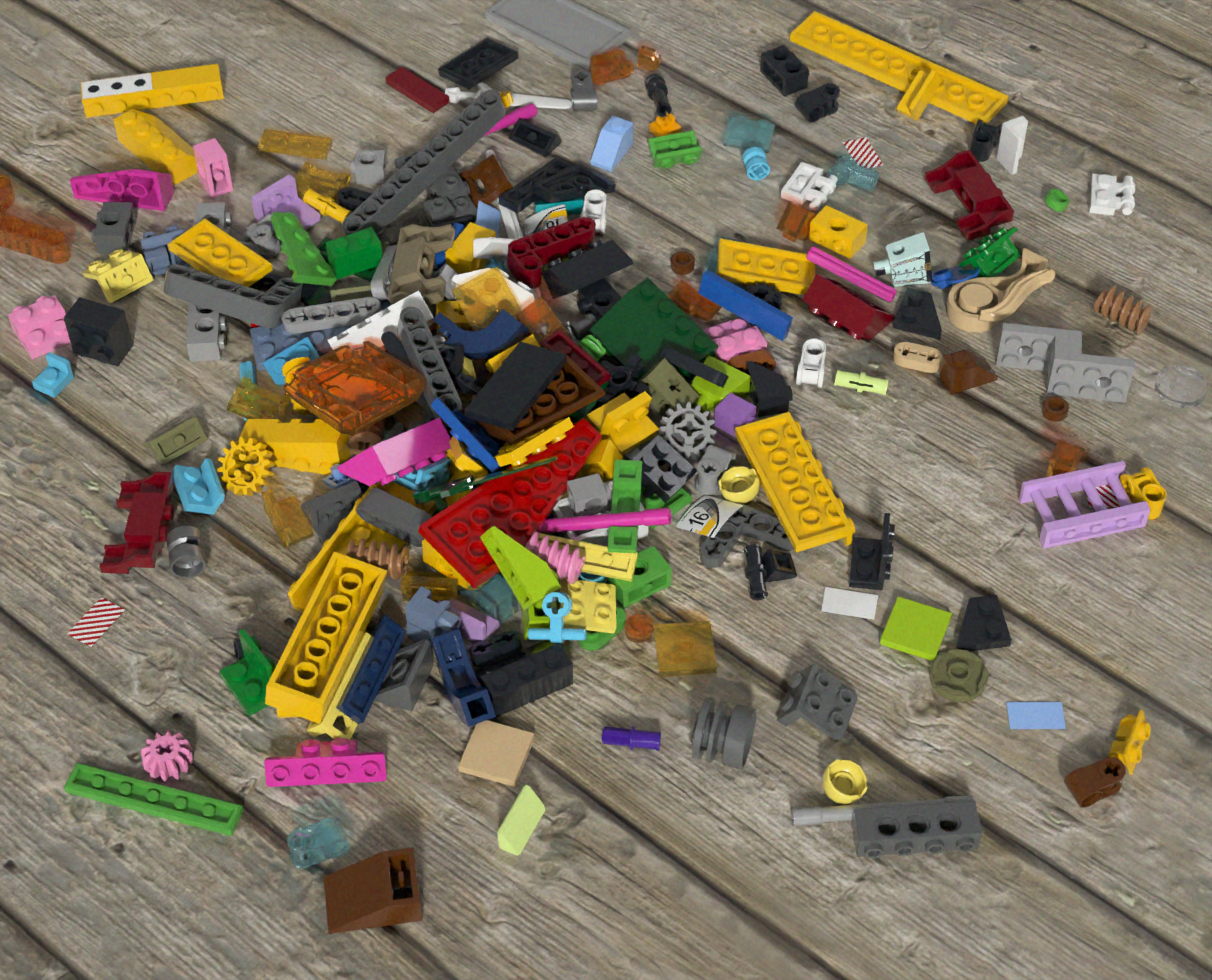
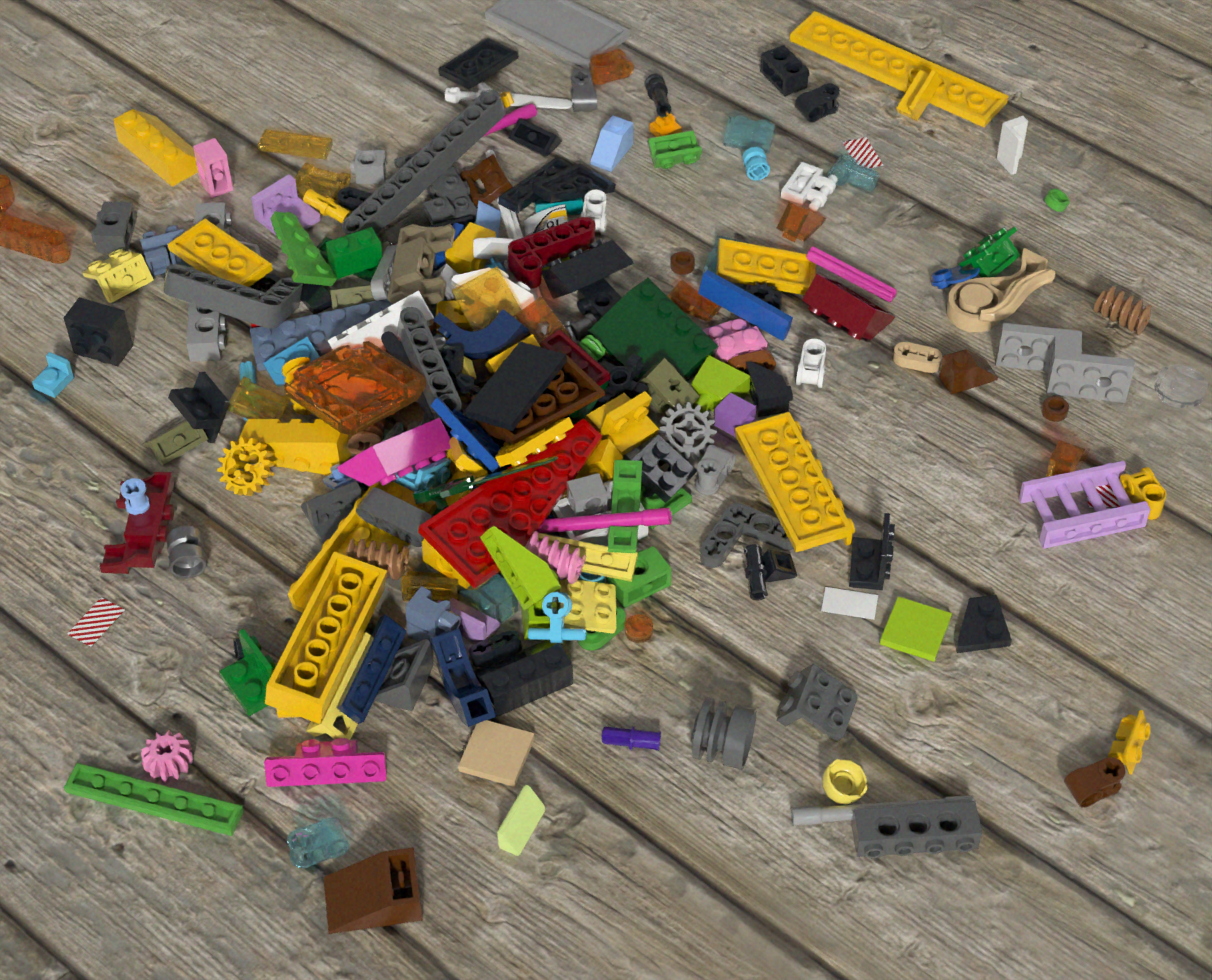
bright pink plate [8,295,70,359] -> none
dark pink wedge [70,169,174,211] -> none
yellow brick [80,64,224,118] -> none
medium azure bracket [172,458,225,515] -> none
light grey piece [236,213,281,258] -> none
clear yellow panel [261,489,314,548] -> none
light grey beam [281,297,382,334] -> none
dark red tile [385,67,450,114] -> none
clear orange tile [637,45,662,71] -> none
clear yellow plate [653,621,717,677] -> none
black beam [658,345,729,388] -> none
sticker [676,495,743,538] -> none
light yellow hair [718,466,760,504] -> none
yellow brick [809,205,868,259] -> none
yellowish green pin [834,369,889,396] -> none
light aqua torso [873,232,932,287] -> none
black wing [893,287,942,340] -> none
dark red bracket [924,150,1014,241] -> none
olive tile [929,649,988,702] -> none
black piece [970,119,1002,162] -> none
light blue sticker [1006,702,1066,729] -> none
white plate [1089,174,1135,216] -> none
none -> light blue bush [120,478,150,515]
none -> black bracket [168,372,230,443]

